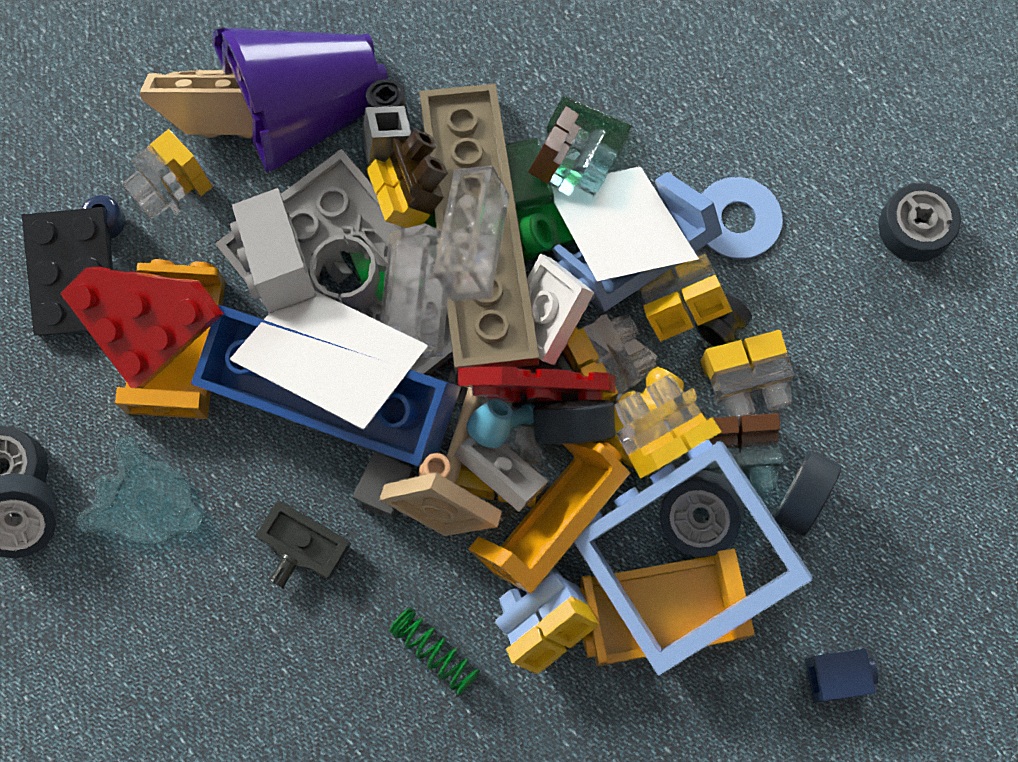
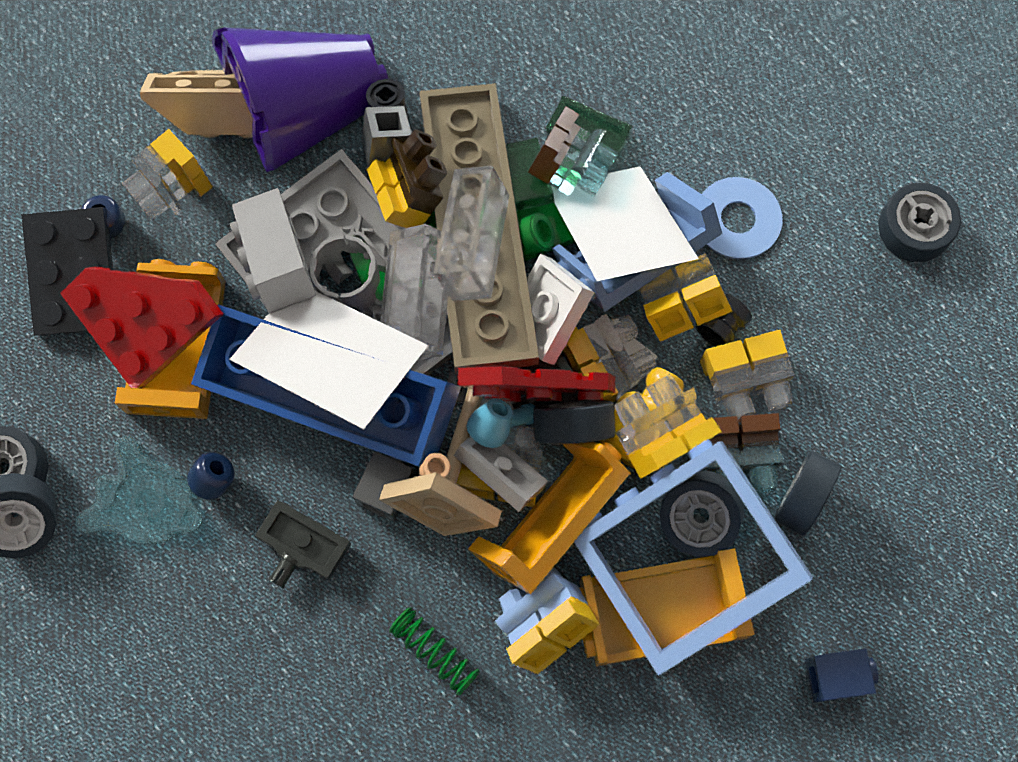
none -> dark blue piece [187,452,235,500]

